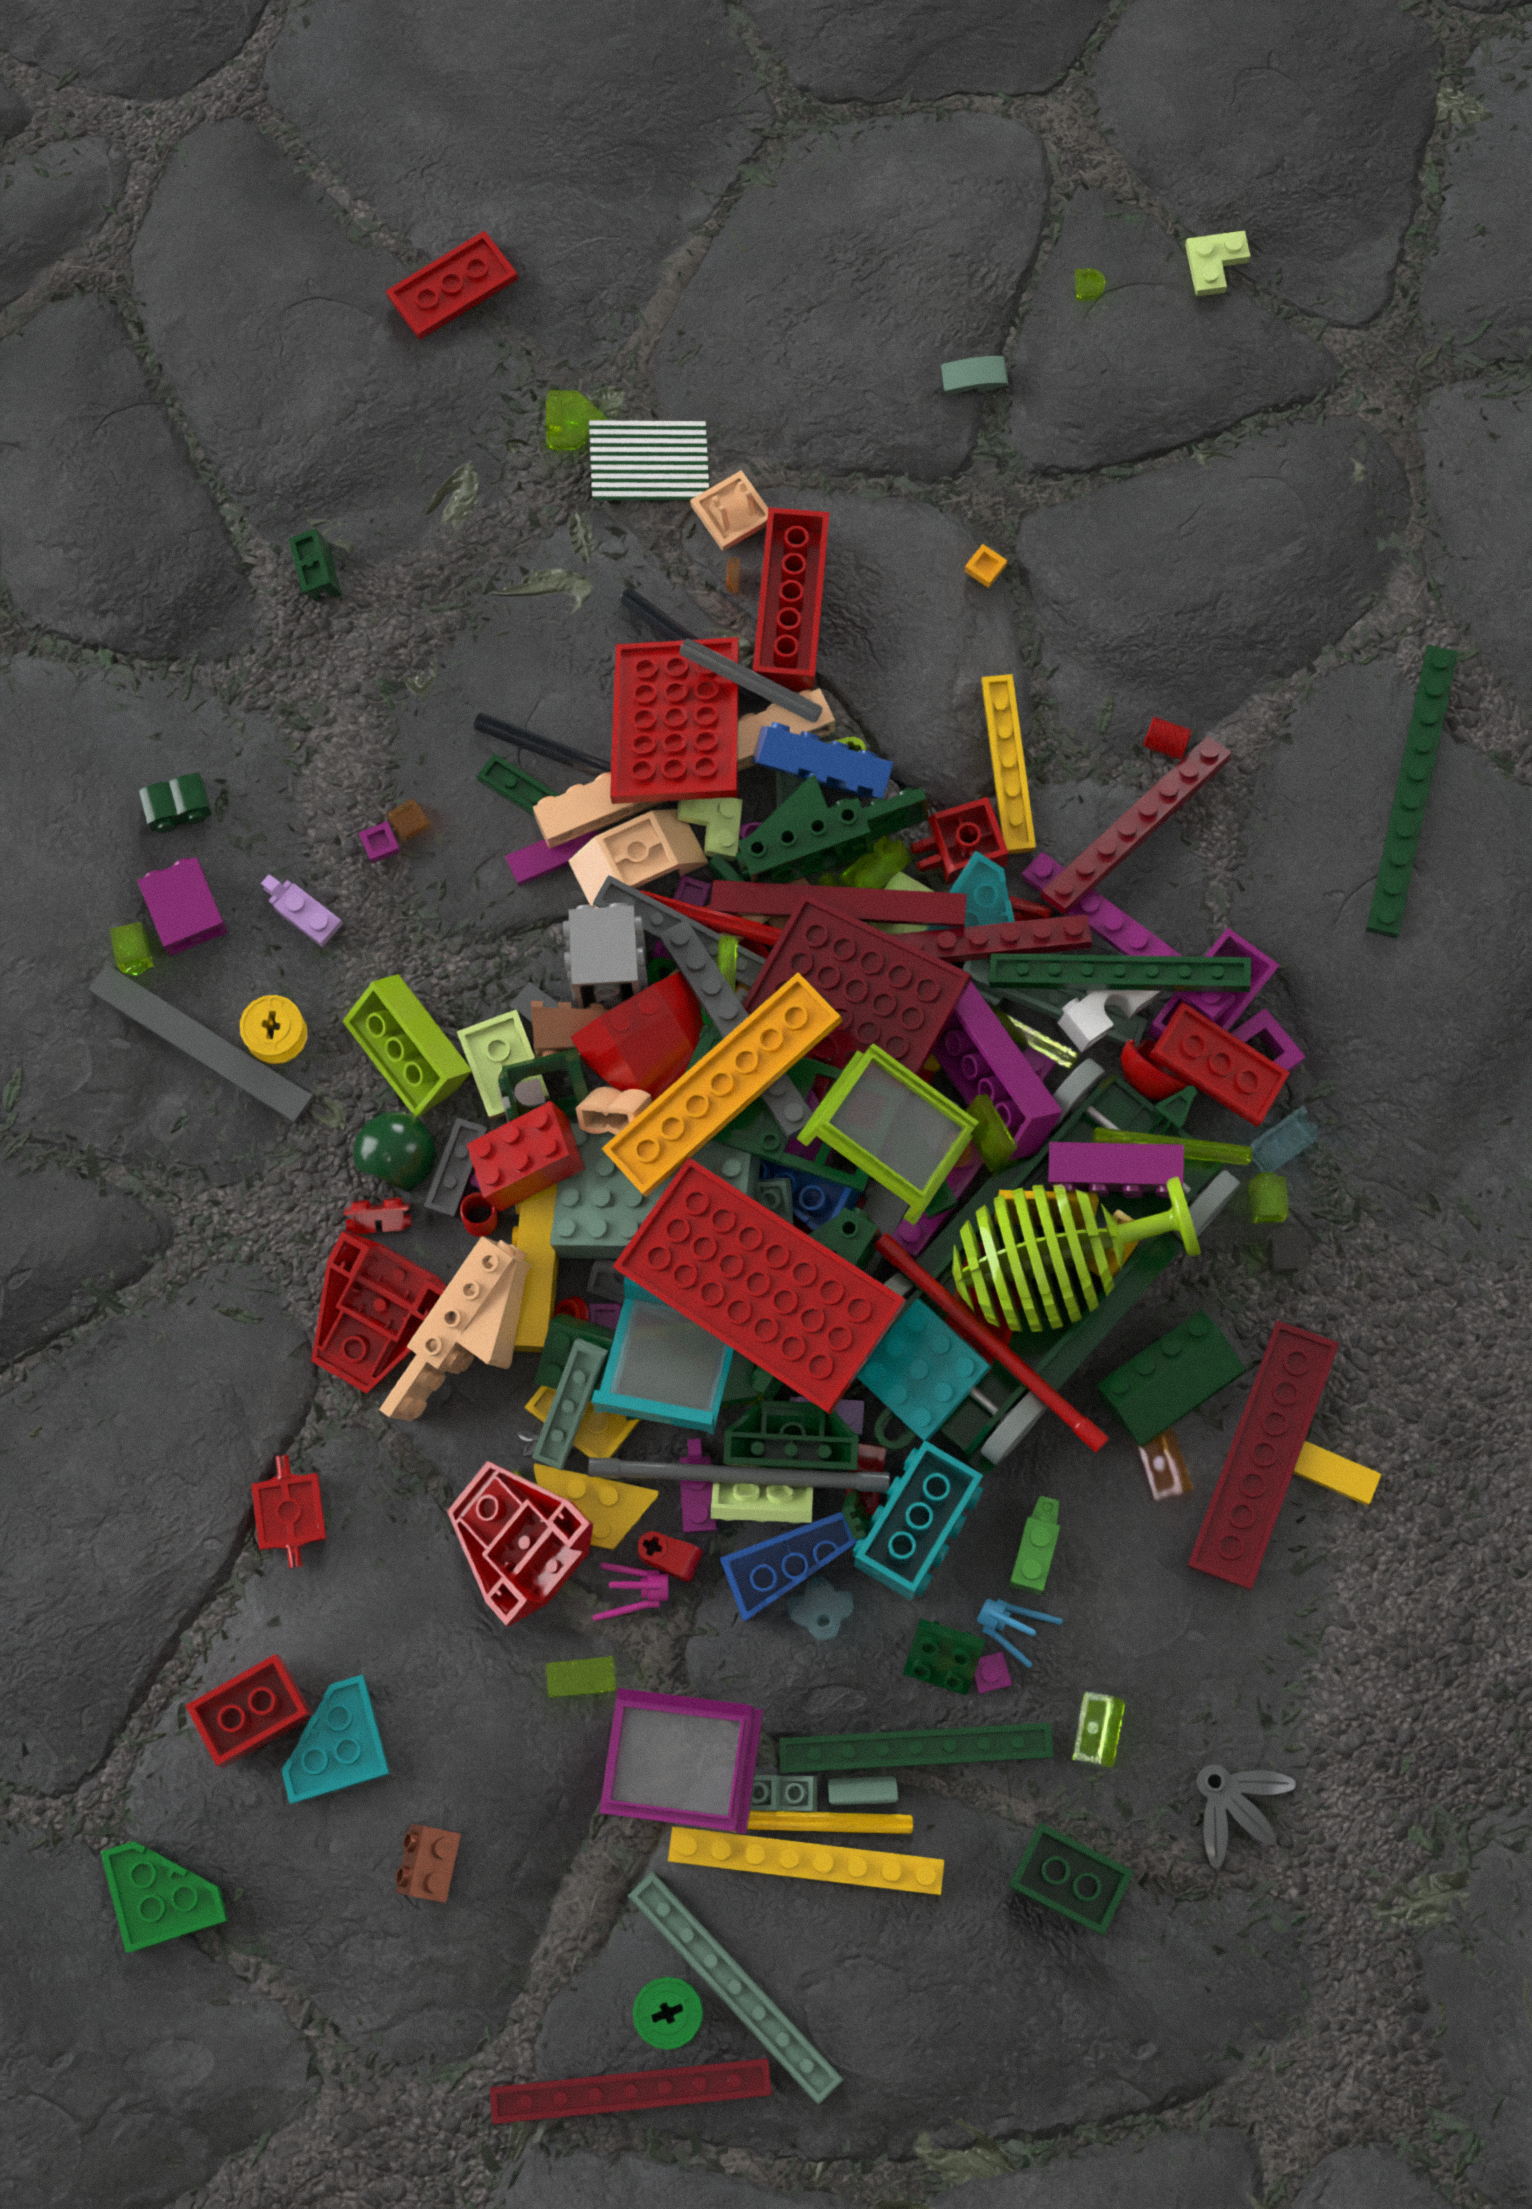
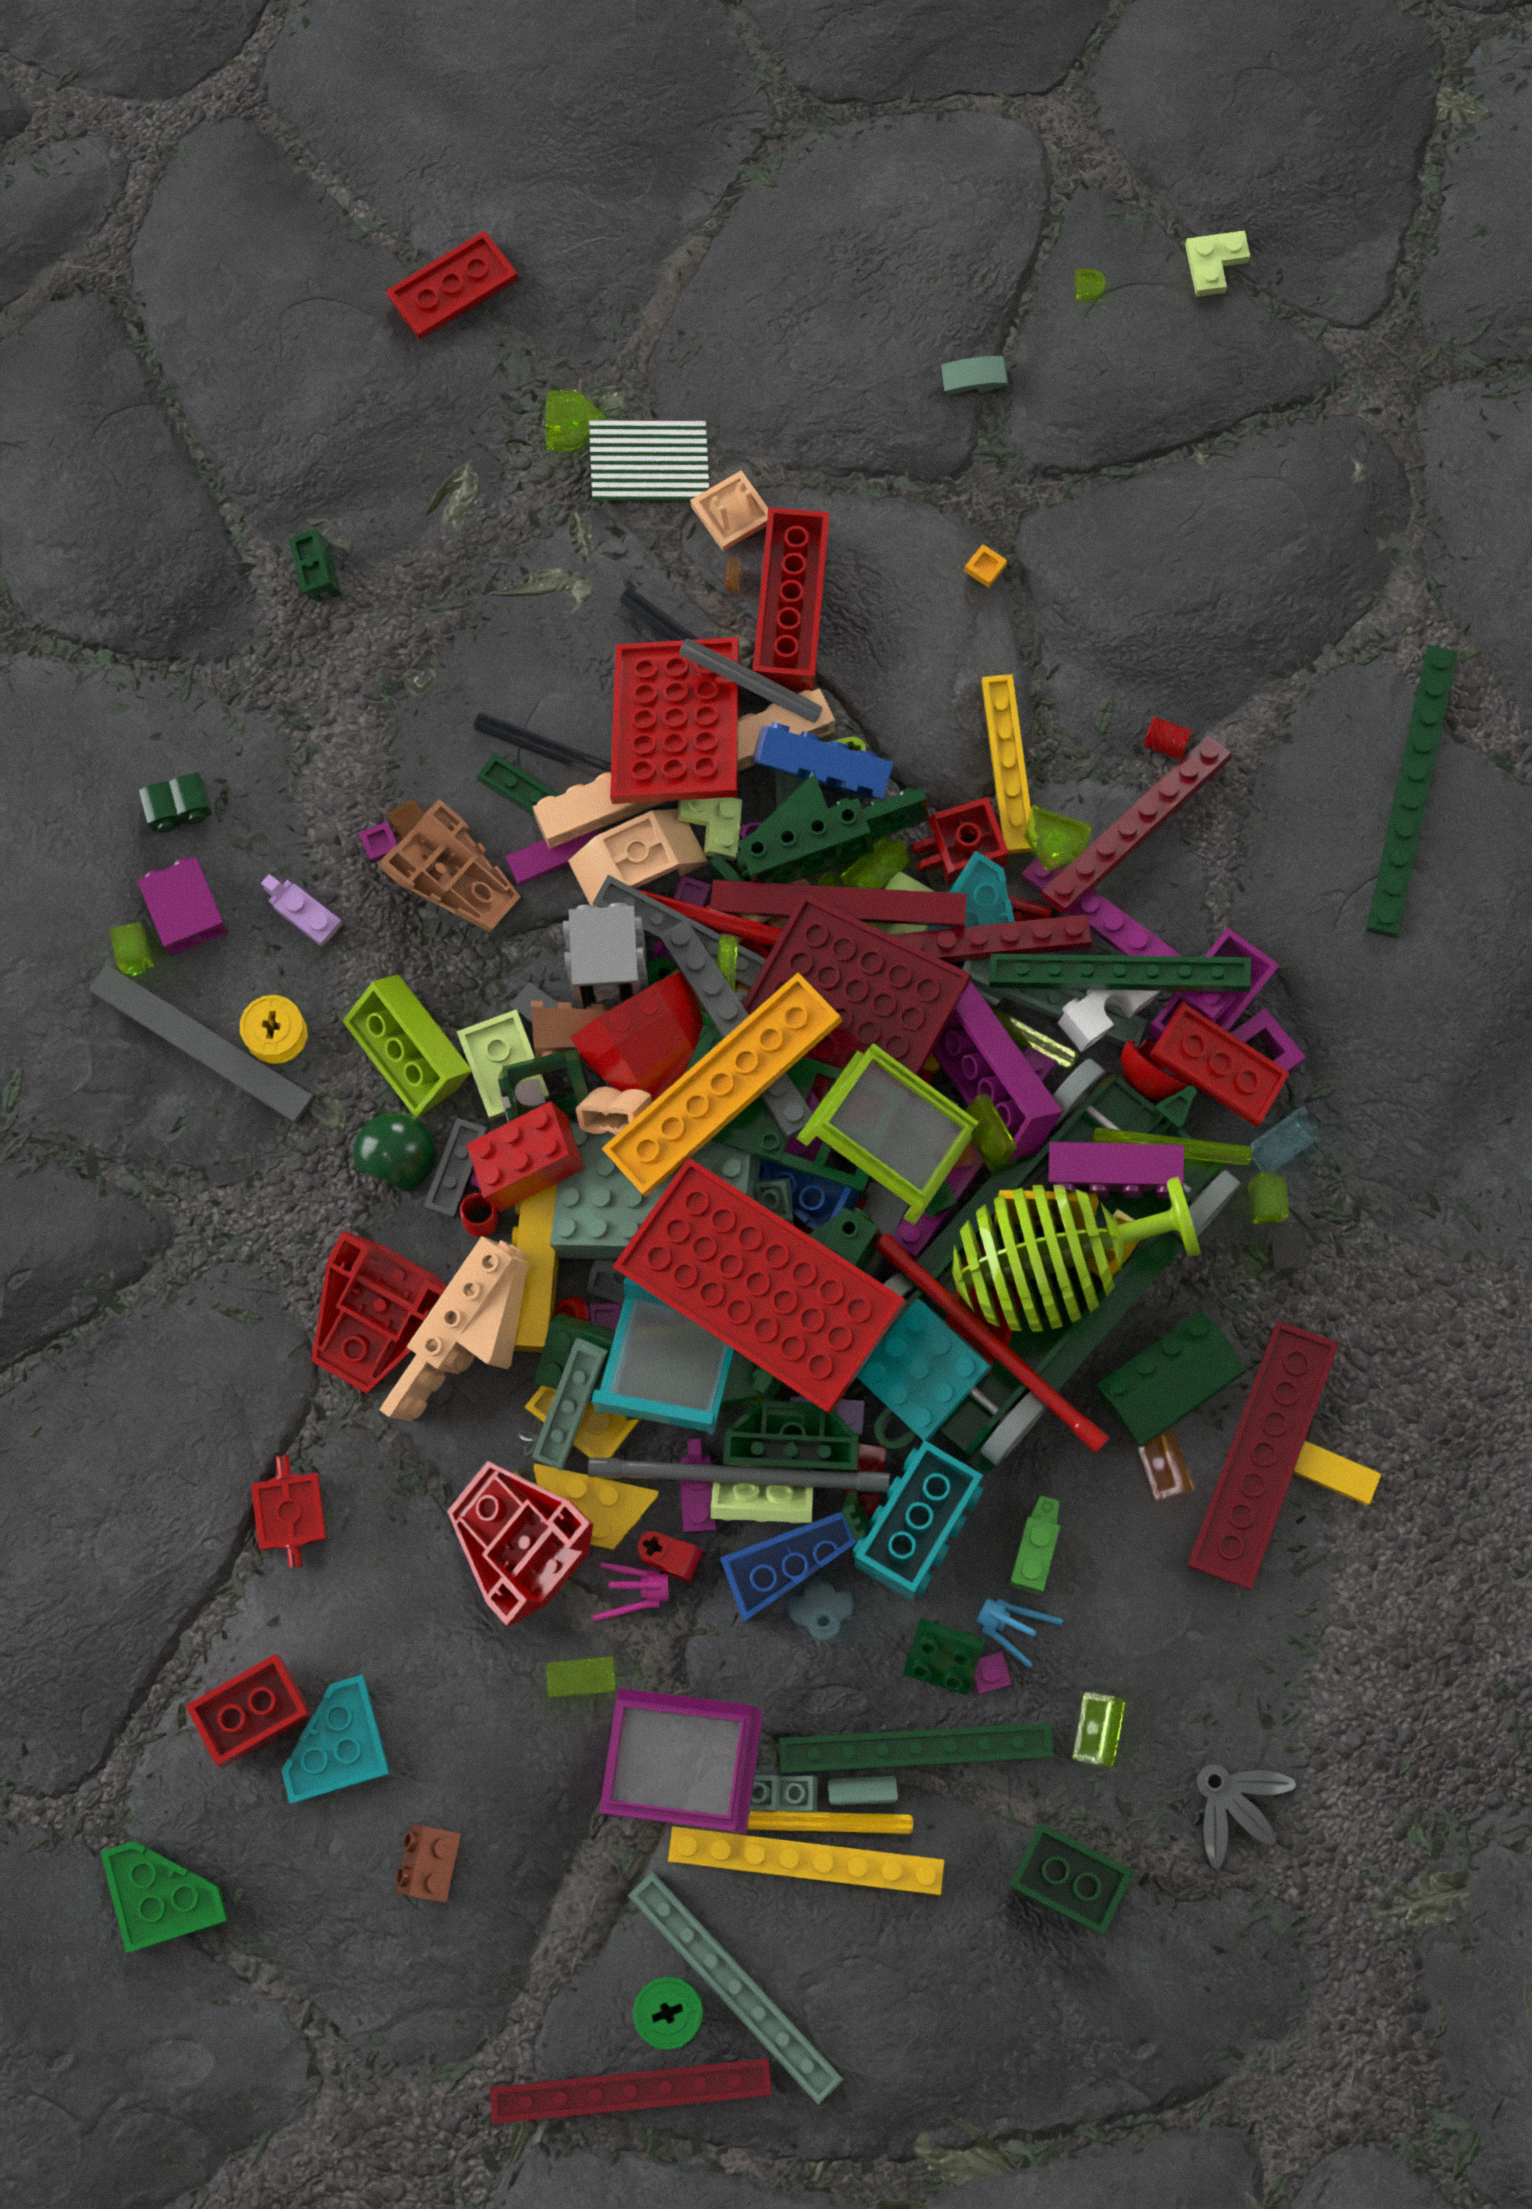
red hinge [343,1198,412,1235] -> none
none -> nougat wedge [378,799,520,932]
none -> clear neon green plate [1024,805,1092,871]

